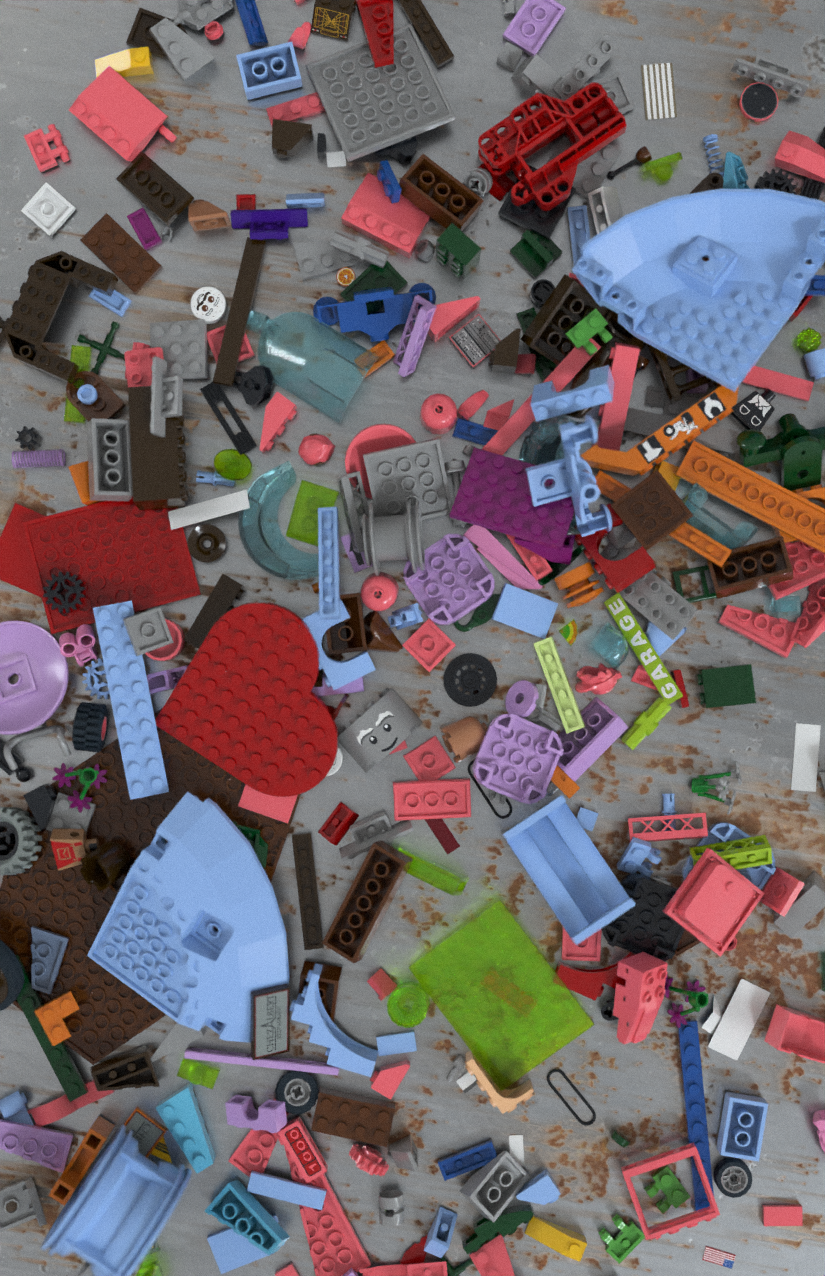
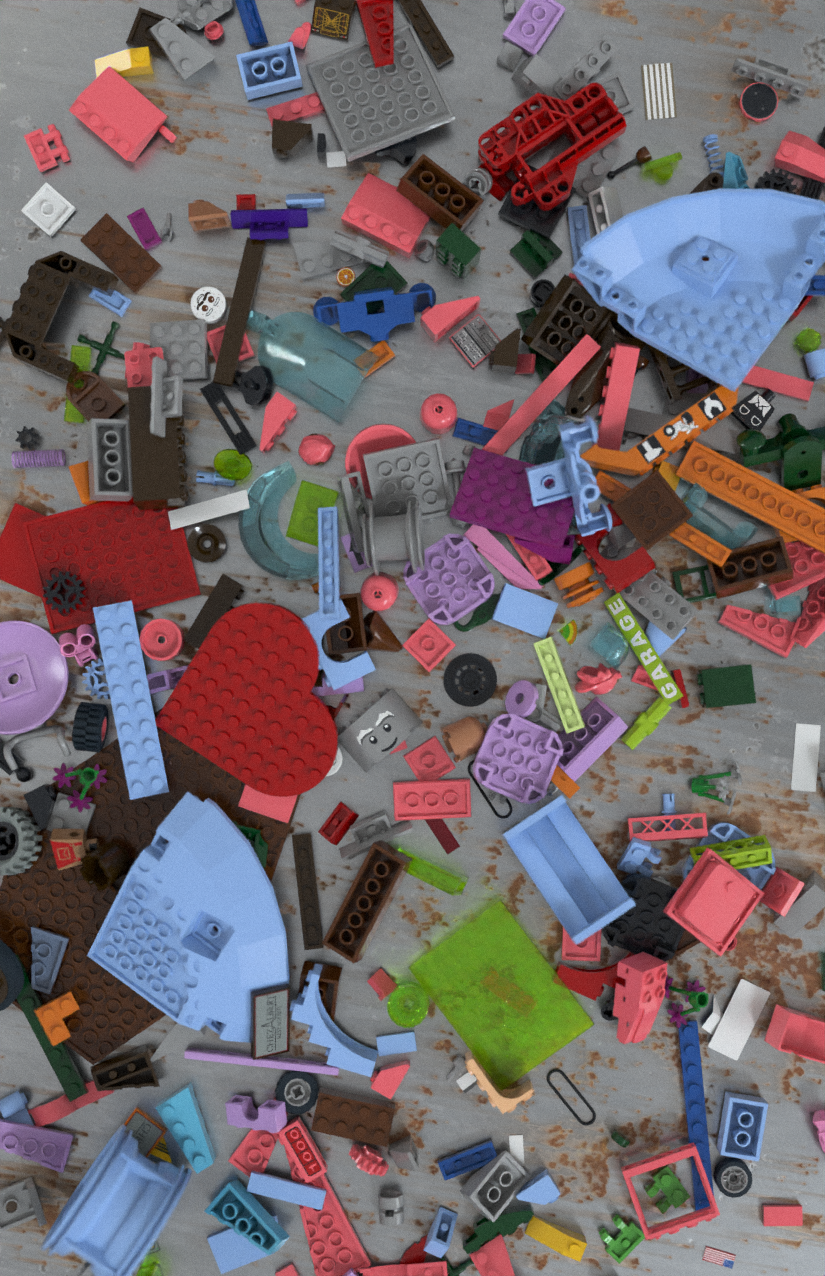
orange arch [48,1116,115,1206] -> none
light blue tile [77,384,98,405] -> none
dark brown tile [116,152,194,226] -> none
light grey tile [123,606,174,656] -> none
clear neon green tile [177,1058,220,1090] -> none
blue plate [377,160,402,203] -> none
light blue hips [388,603,423,630] -> none
lavender fence [393,295,437,377] -> none
coral helmet [457,390,489,420] -> none
light blue arch [530,365,614,422] -> none
bright green plate [565,309,613,356] -> none
light blue tile [576,807,599,831] -> none
light grey tile [644,386,666,408] -> none

